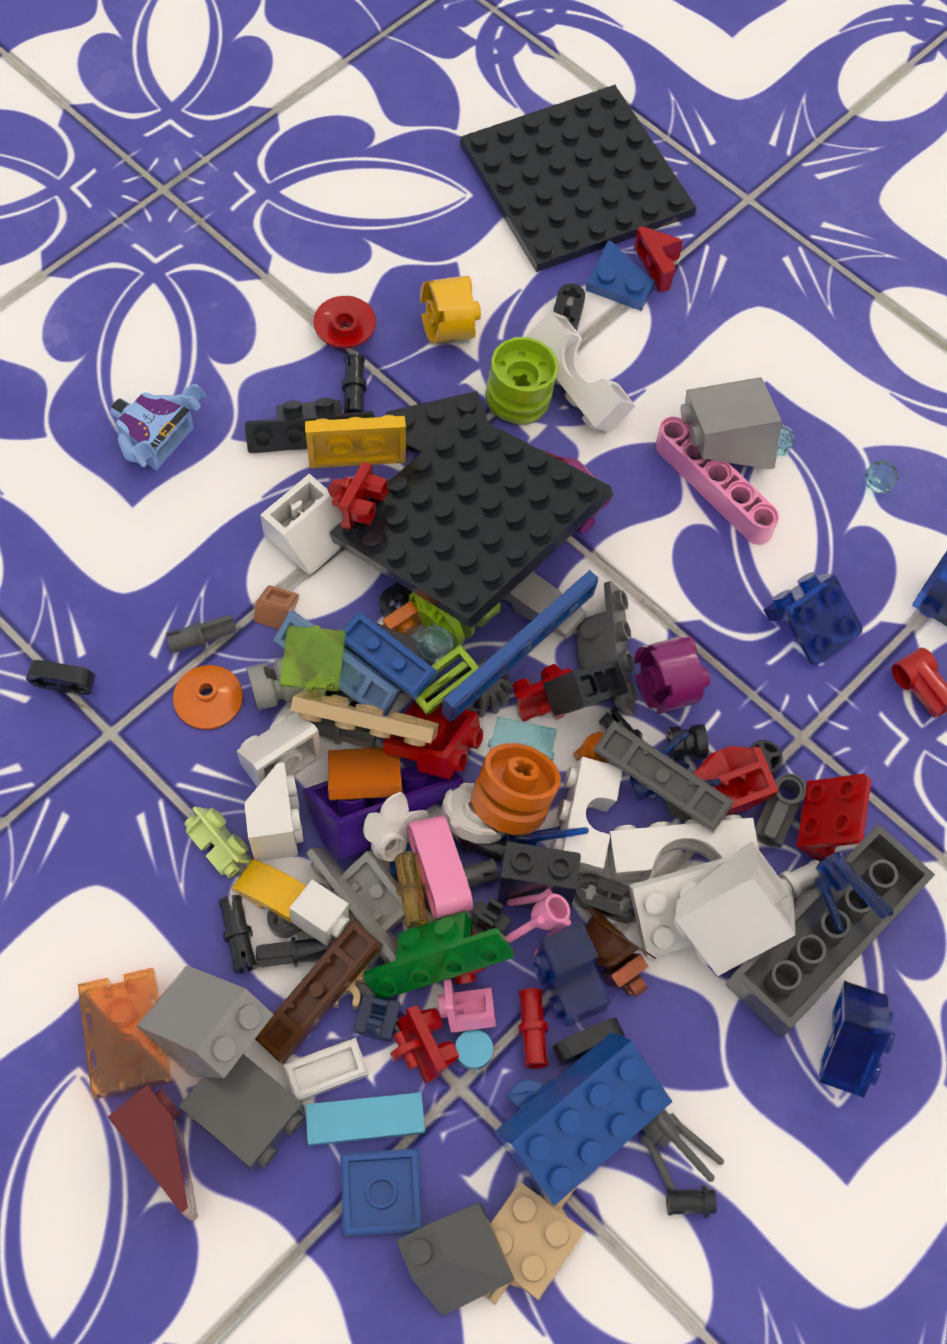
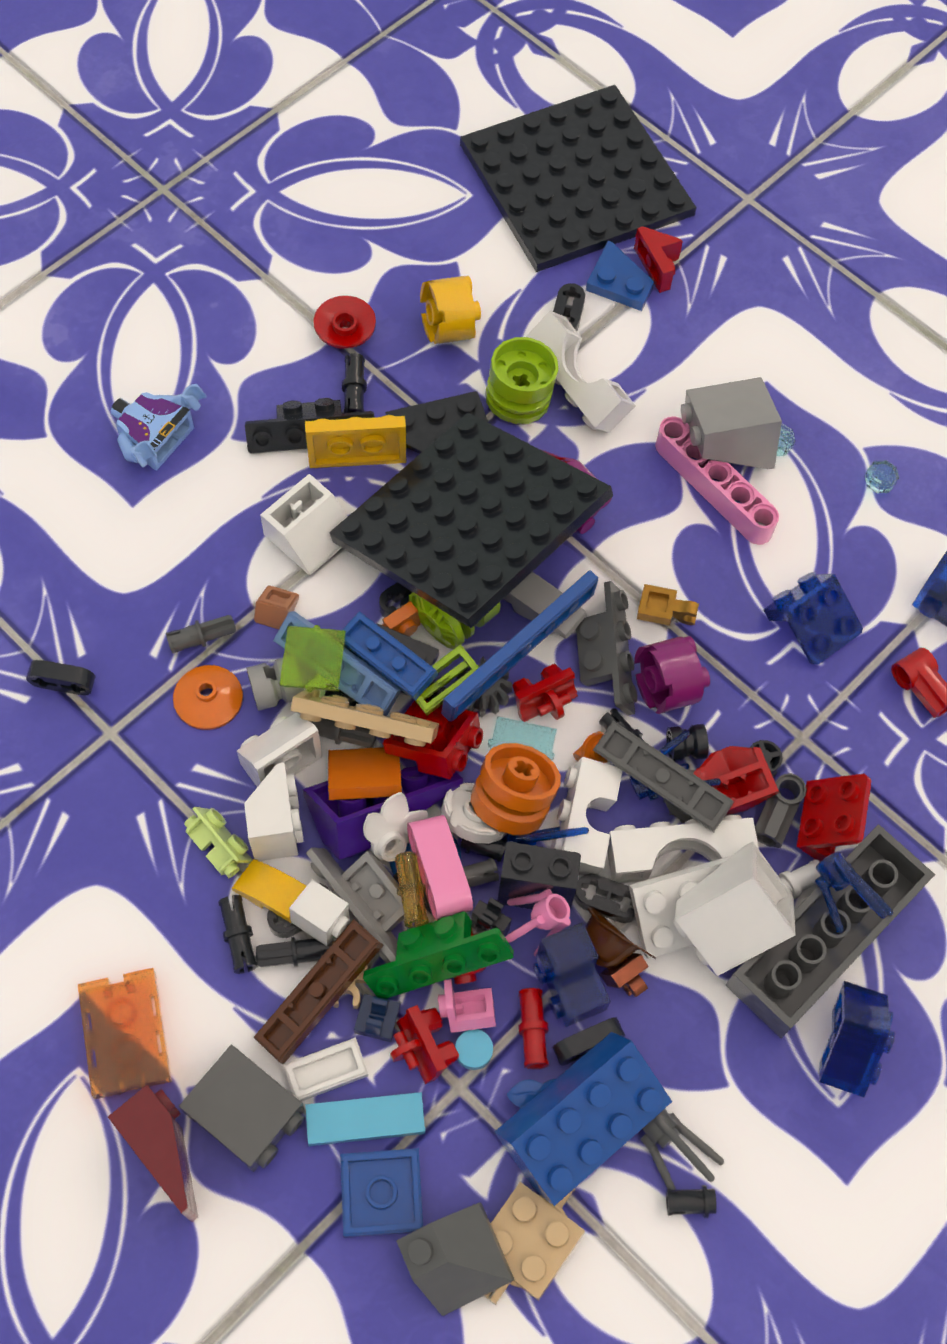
light grey slope [136,966,274,1078] -> none
red hips [328,462,388,530] -> none
clear light blue tile [417,625,453,662] -> none
black brick [543,659,629,717] -> none
none -> pearl gold plate [637,584,699,626]

